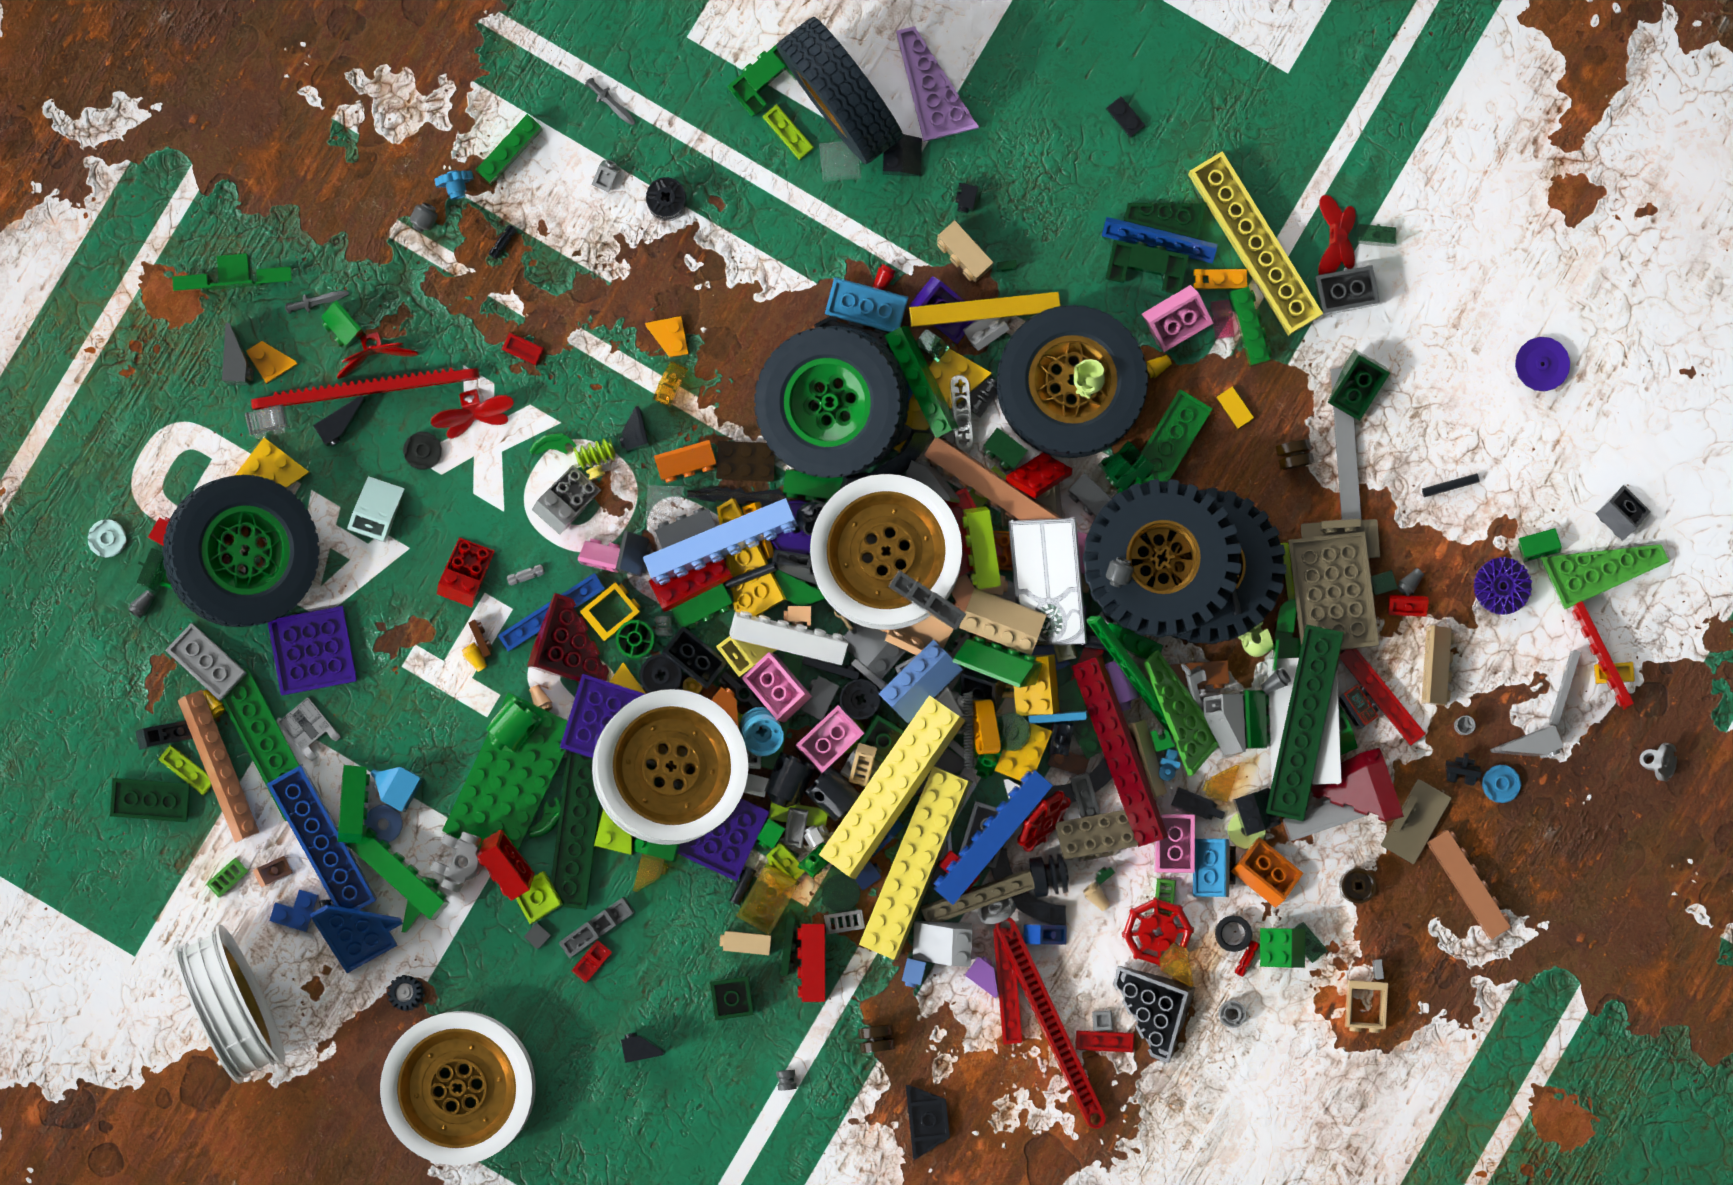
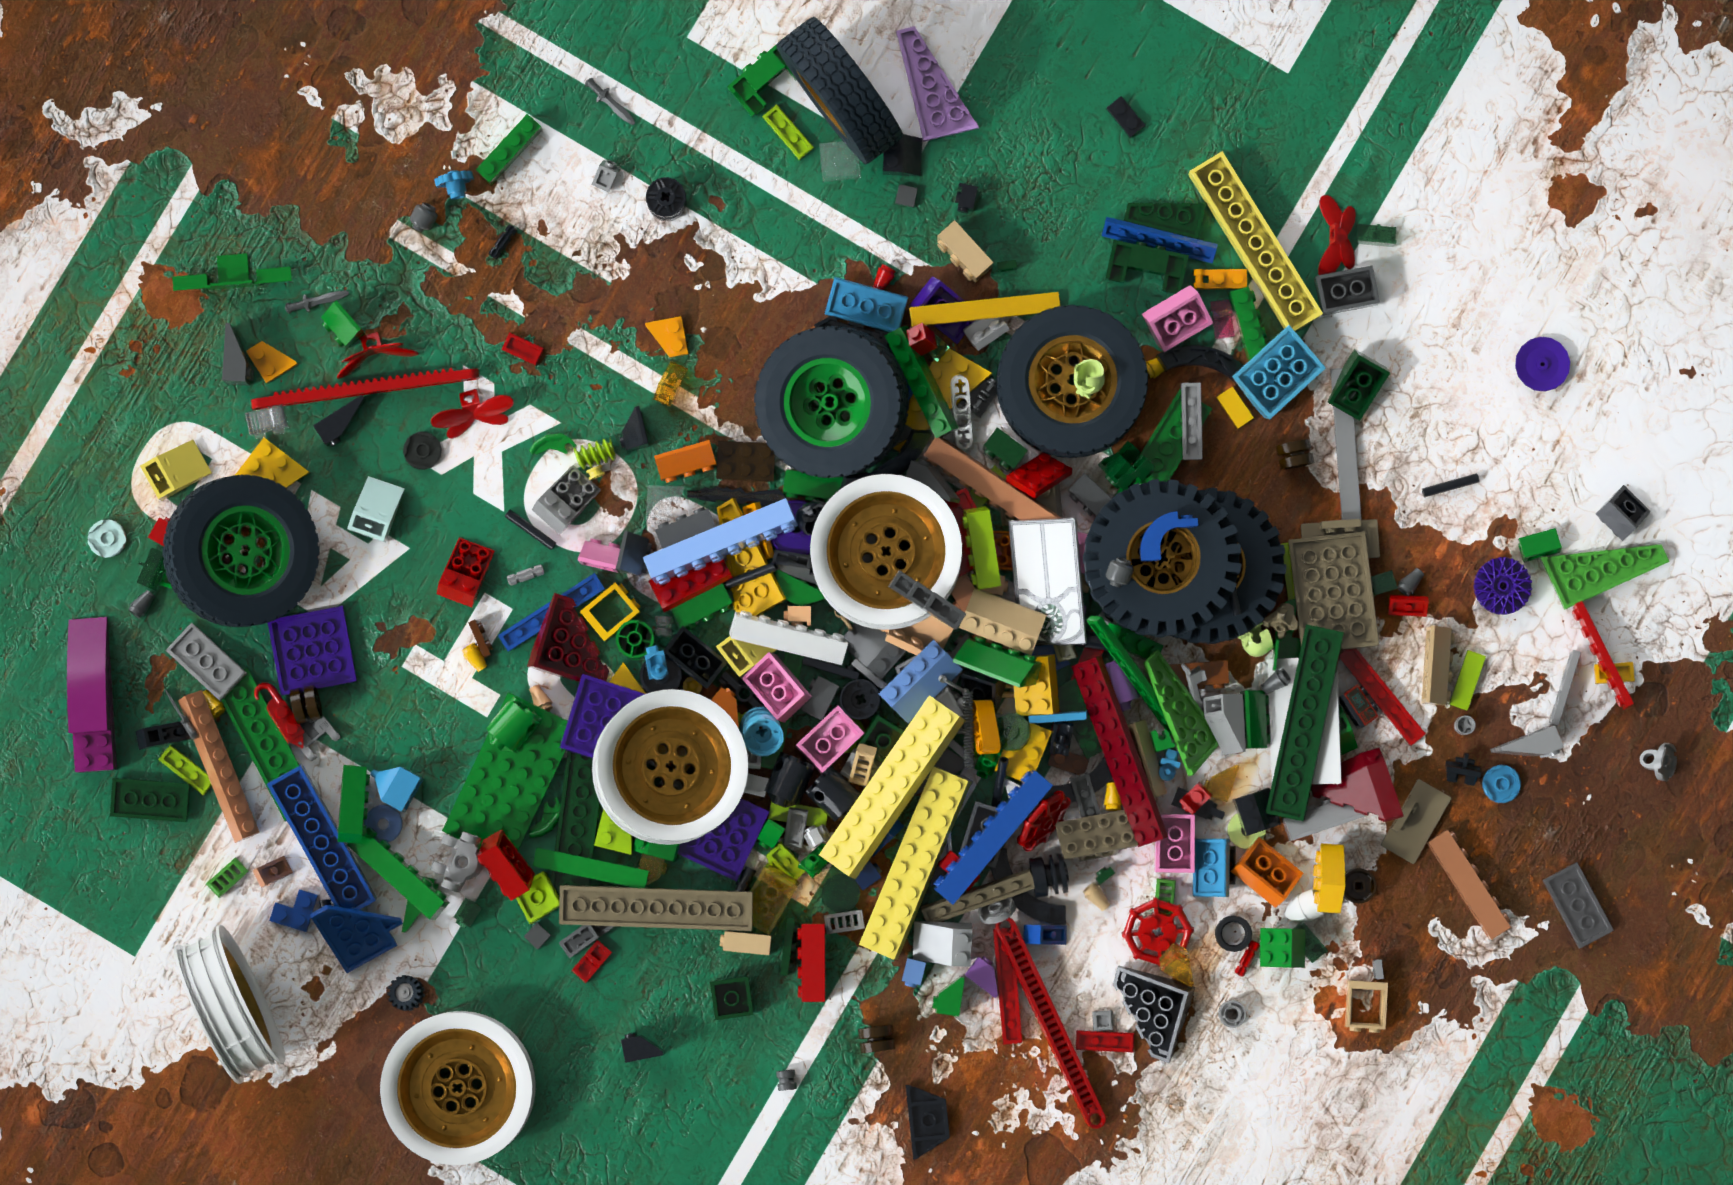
none -> magenta slope [67,617,117,773]
none -> light yellow slope [140,440,212,501]
none -> dark grey sword [165,689,199,740]
none -> red plate [254,683,305,749]
none -> dark brown wheel [290,685,323,724]
none -> clear green brick [454,897,483,928]
none -> black piece [505,509,557,550]
none -> green tile [533,848,650,888]
none -> dark tan plate [559,885,753,931]
none -> dark azure hips [644,645,668,680]
none -> dark grey tile [895,184,918,208]
none -> red brick [906,323,937,356]
none -> green slope [932,976,965,1017]
none -> light grey hinge [938,675,970,694]
none -> black piece [991,757,1009,808]
none -> yellow cone [1104,782,1122,811]
none -> blue arch [1140,511,1198,562]
none -> black tile [1156,345,1244,393]
none -> red bracket [1179,782,1213,815]
none -> light grey plate [1181,383,1202,460]
none -> medium azure slope [1232,325,1326,419]
none -> dark tan rock [1263,603,1298,639]
none -> white helmet [1285,888,1327,922]
none -> yellow brick [1313,843,1345,913]
none -> lime tile [1448,650,1486,711]
none -> flat silver plate [1542,862,1614,949]

